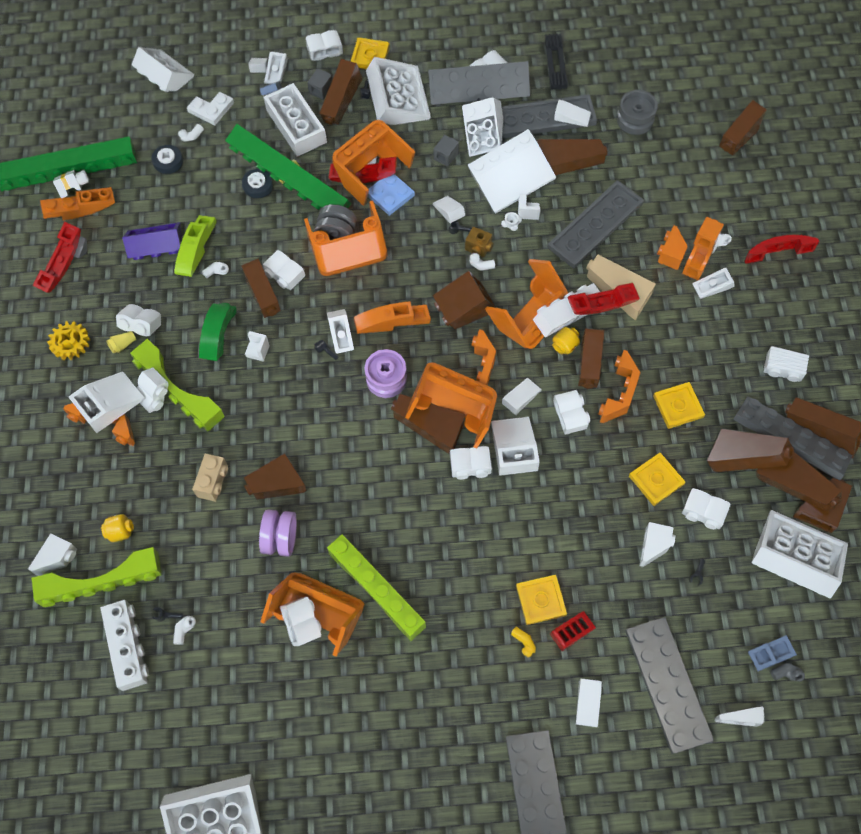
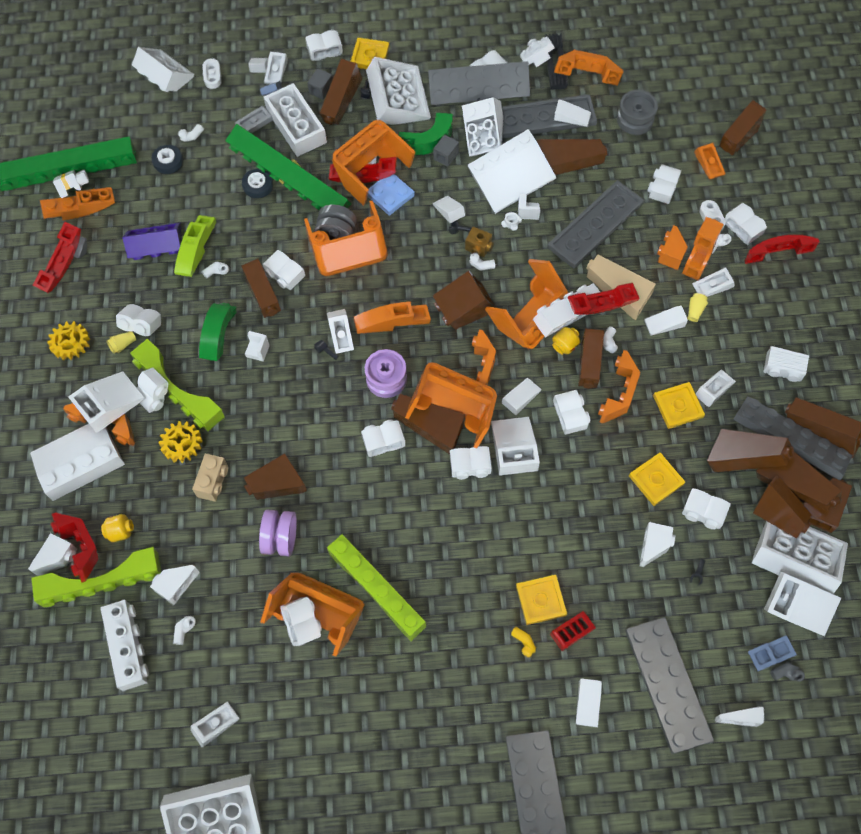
black hand [152,607,183,622] -> none
white plate [187,92,234,125] -> none
none -> white slope [30,424,125,501]
none -> red slope [50,512,99,583]
none -> white slope [150,565,200,605]
none -> yellow gear [159,421,203,463]
none -> white slope [191,701,240,747]
none -> white plate [203,59,221,89]
none -> light grey plate [235,106,273,134]
none -> white brick [361,420,405,457]
none -> green arch [399,113,453,155]
none -> white plate [520,37,554,67]
none -> orange slope [554,50,623,86]
none -> white arm [603,327,618,353]
none -> white slope [644,306,688,336]
none -> white brick [647,164,682,204]
none -> light yellow cone [687,293,708,322]
none -> orange slope [694,143,726,180]
none -> white slope [696,369,736,407]
none -> white plate [699,200,726,231]
none -> white brick [725,203,767,245]
none -> reddish brown slope [753,475,812,539]
none -> white slope [764,572,841,636]

